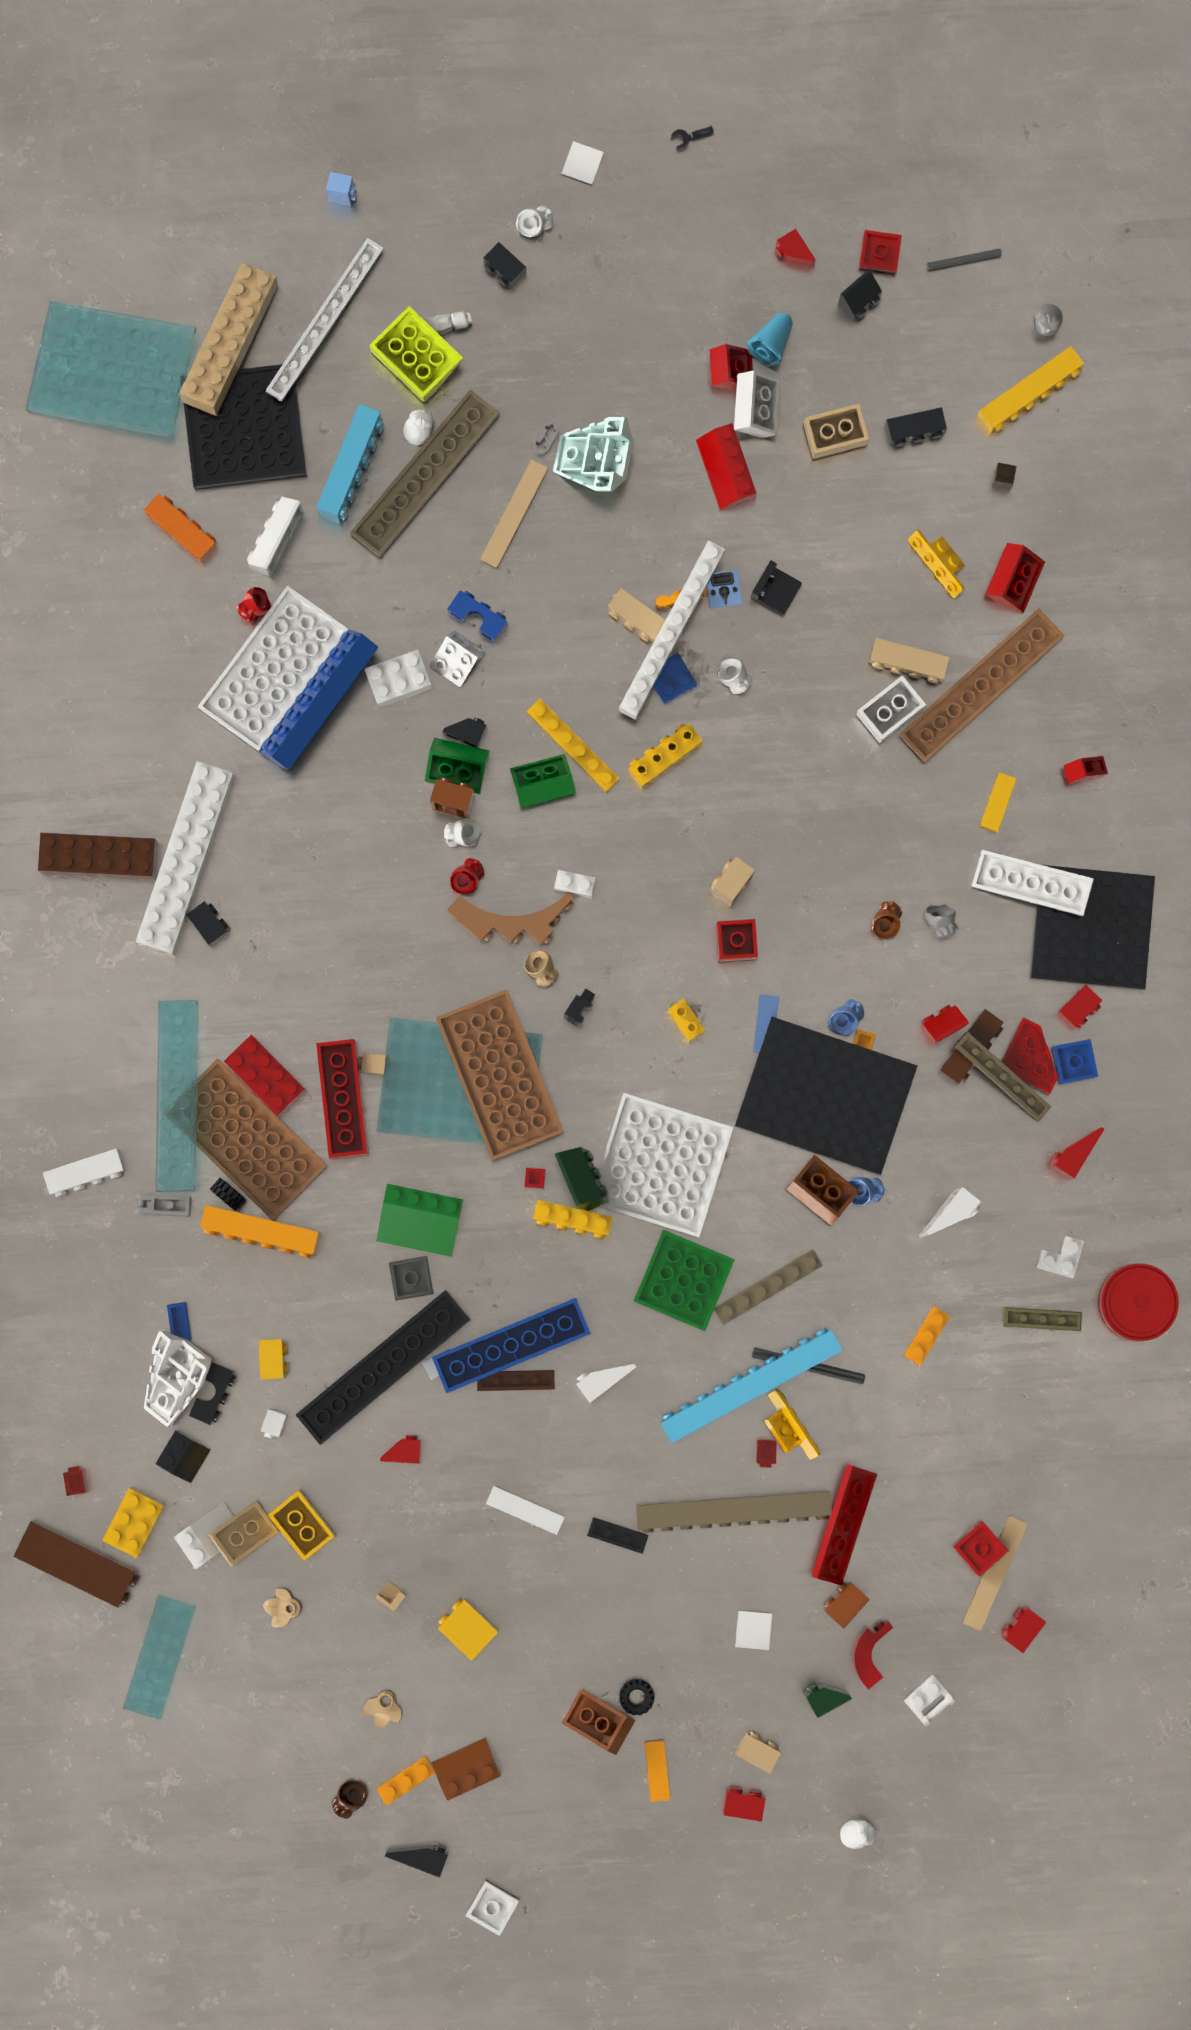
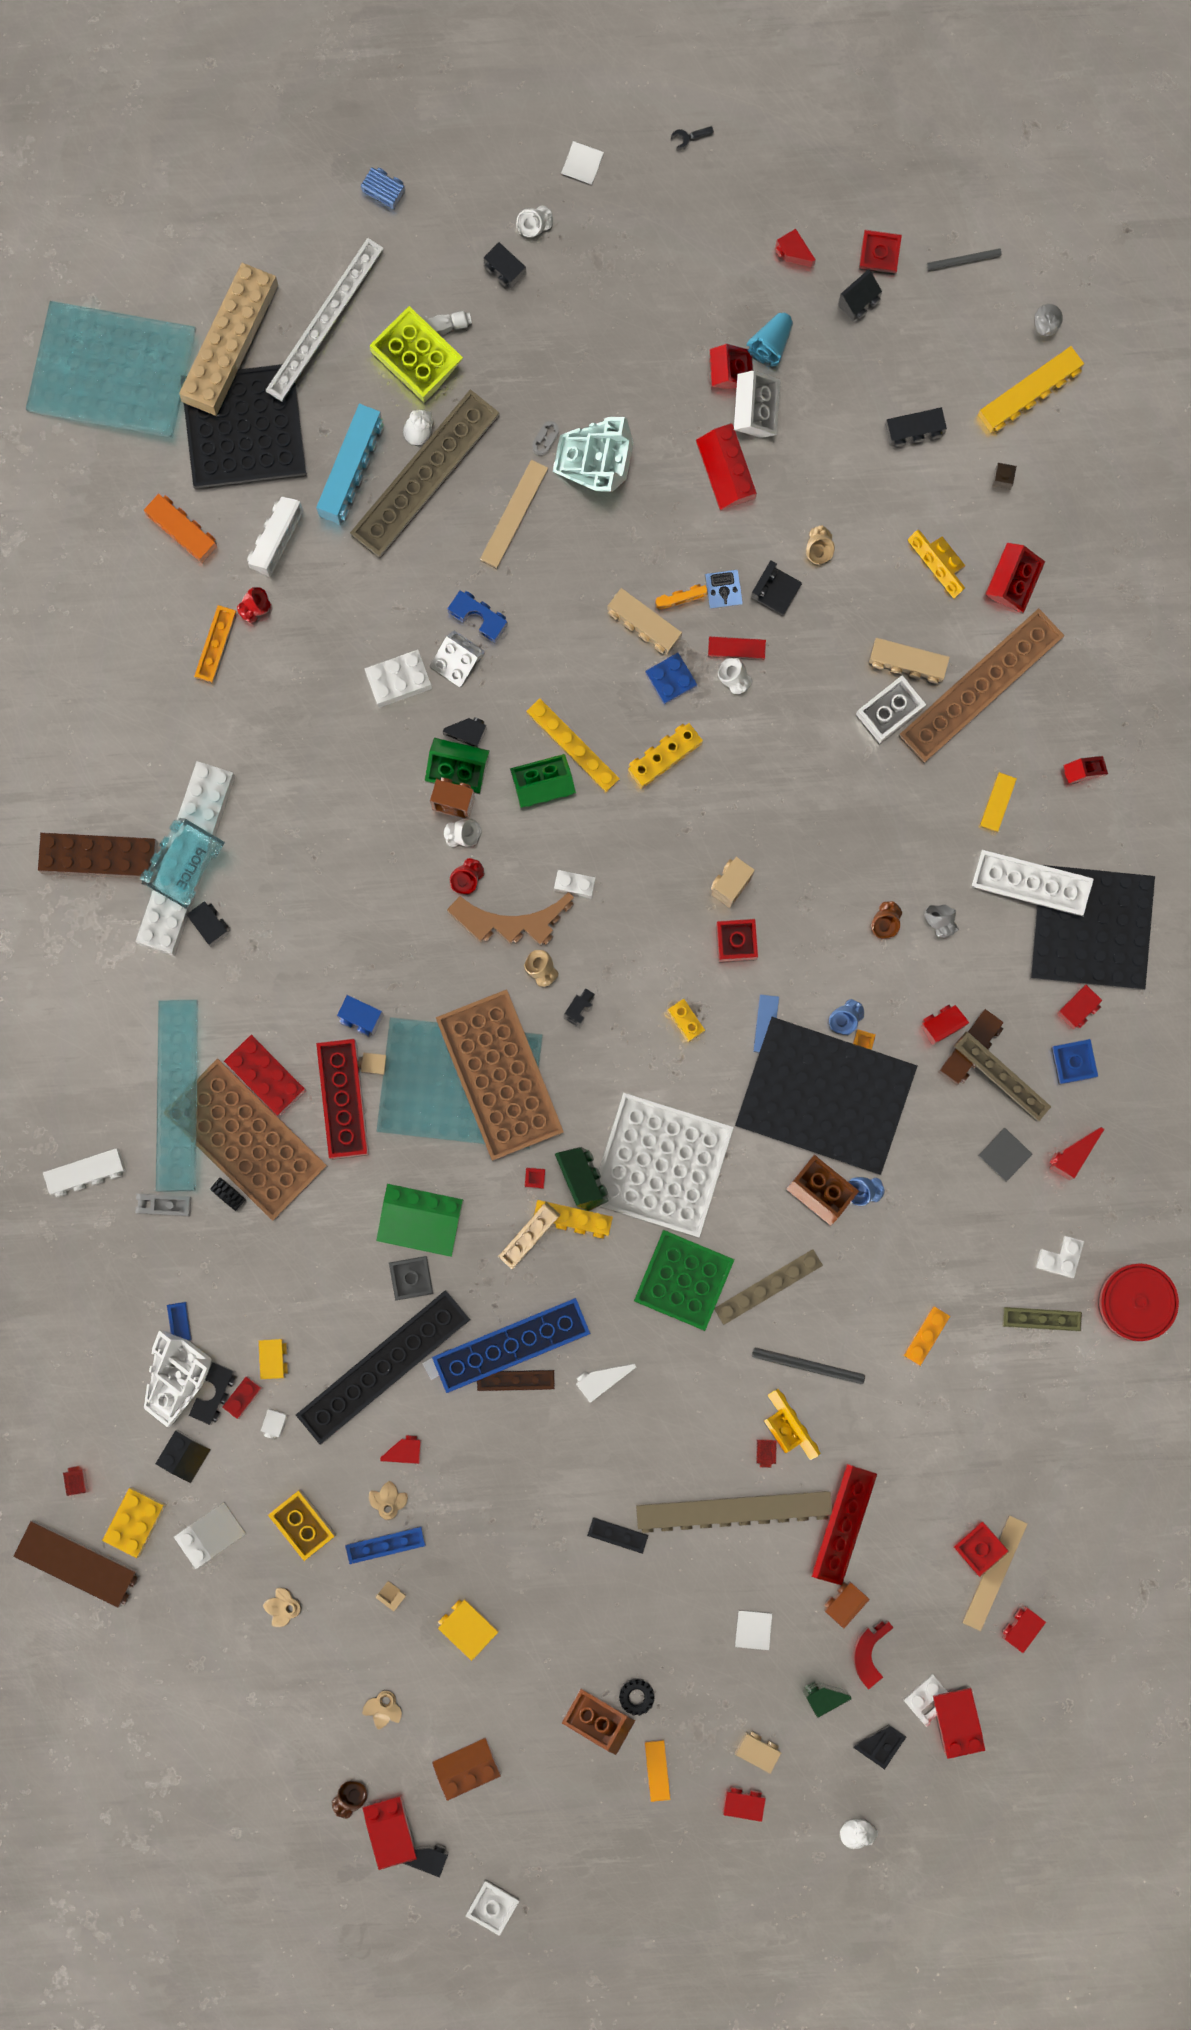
clear light blue plate [123,1595,196,1720] -> none
white plate [198,585,349,752] -> none
light orange brick [200,1205,321,1258] -> none
tan plate [208,1501,279,1567] -> none
blue brick [260,630,378,770] -> none
light blue brick [326,172,357,207] -> none
light orange plate [376,1756,435,1806] -> none
white tile [486,1486,565,1535] -> none
white brick [619,540,725,720] -> none
medium azure brick [661,1328,843,1443] -> none
tan brick [803,404,869,459] -> none
white slope [919,1187,981,1238] -> none
red plate [1001,1017,1058,1095] -> none
none -> clear light blue windscreen [140,818,225,909]
none -> light orange plate [194,605,236,683]
none -> red brick [222,1376,263,1419]
none -> blue brick [337,995,384,1036]
none -> blue plate [345,1527,426,1564]
none -> medium blue brick [361,167,405,209]
none -> red slope [362,1797,417,1870]
none -> tan plate [369,1481,408,1520]
none -> tan tile [498,1202,560,1269]
none -> red tile [708,636,766,660]
none -> tan hair [806,525,835,565]
none -> black wing [853,1725,906,1770]
none -> red slope [933,1688,986,1759]
none -> dark grey tile [978,1128,1033,1182]

